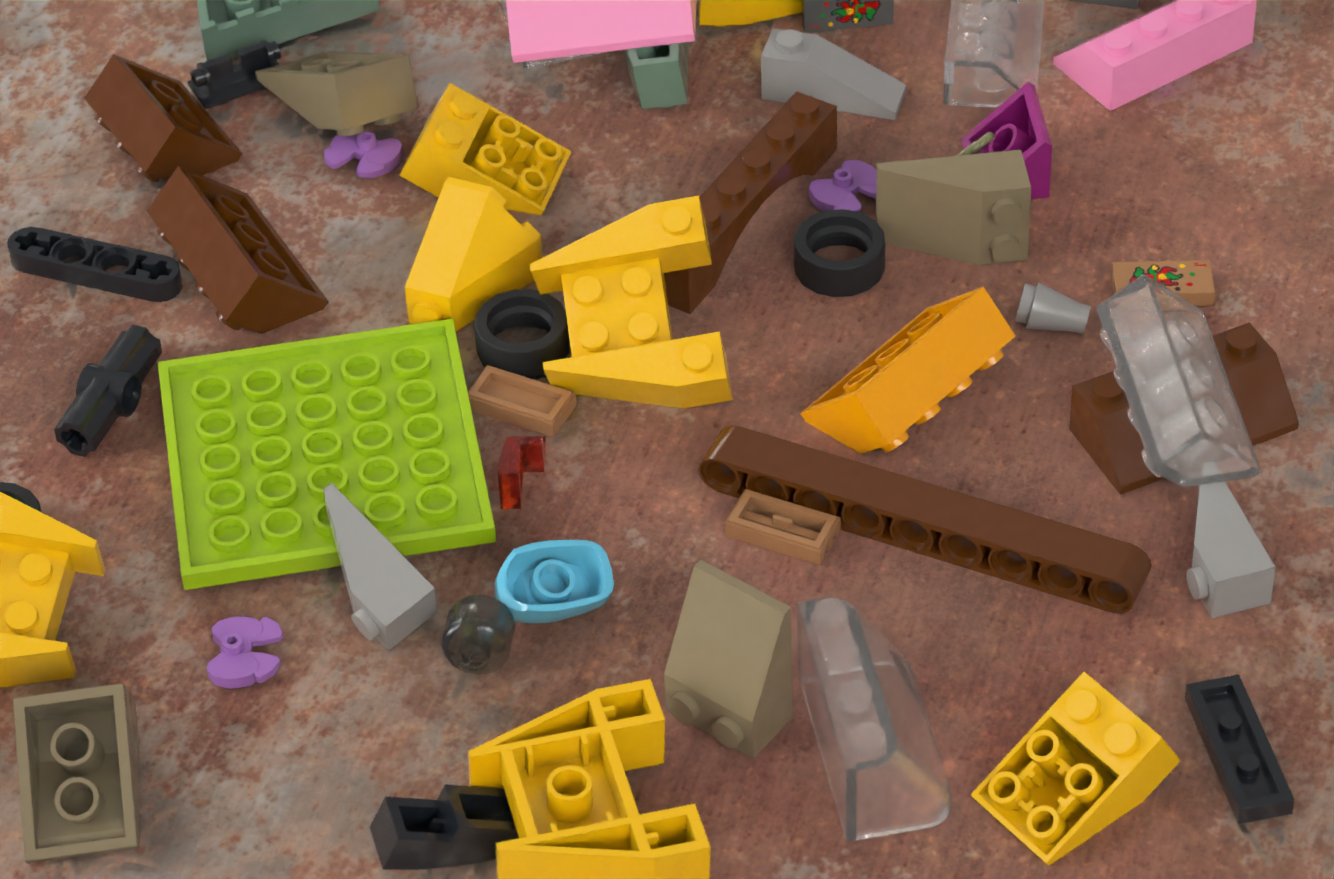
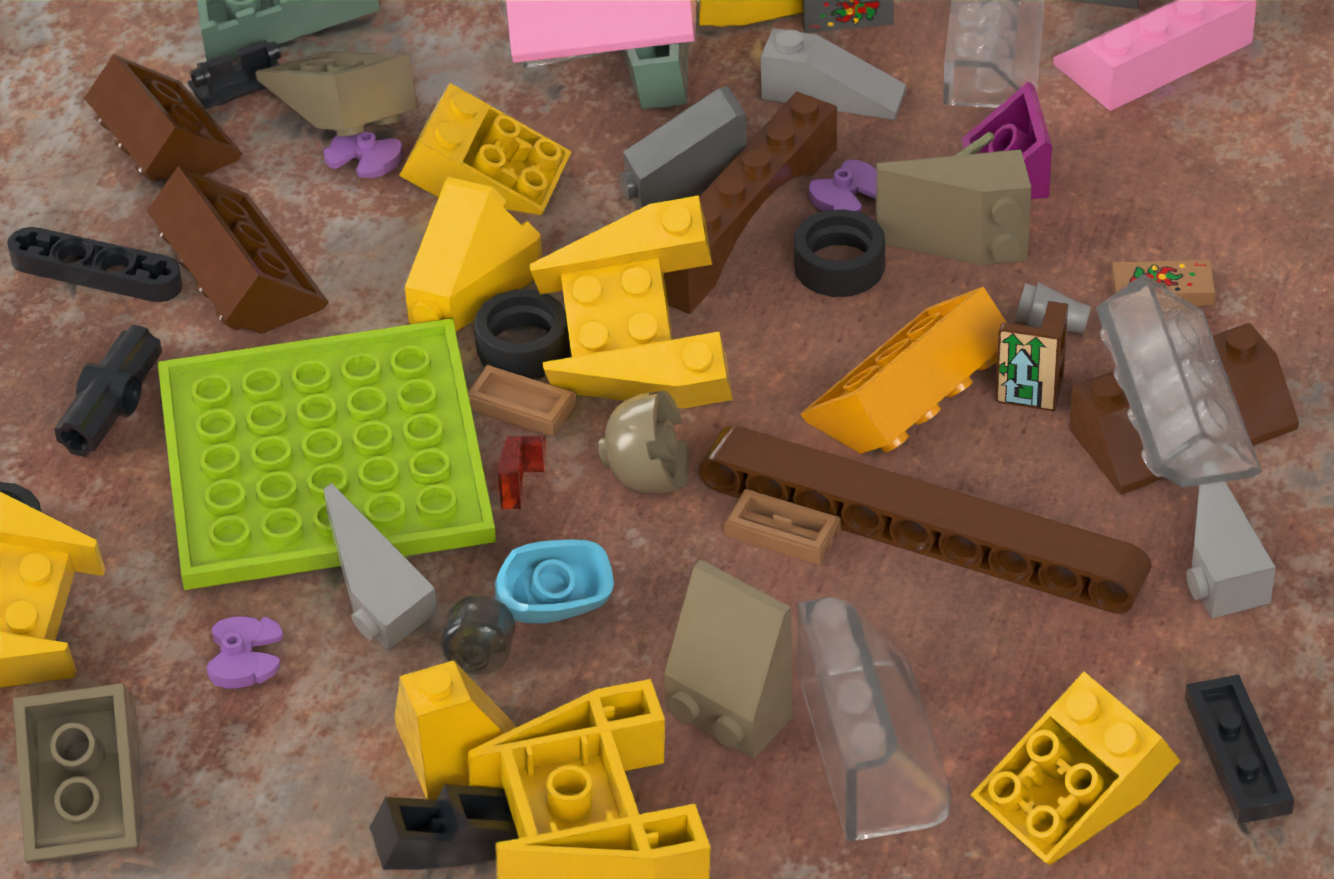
none -> yellow slope [394,660,517,800]
none -> dark tan cylinder [599,391,689,494]
none -> dark grey slope [619,86,747,210]
none -> panel [996,301,1069,411]

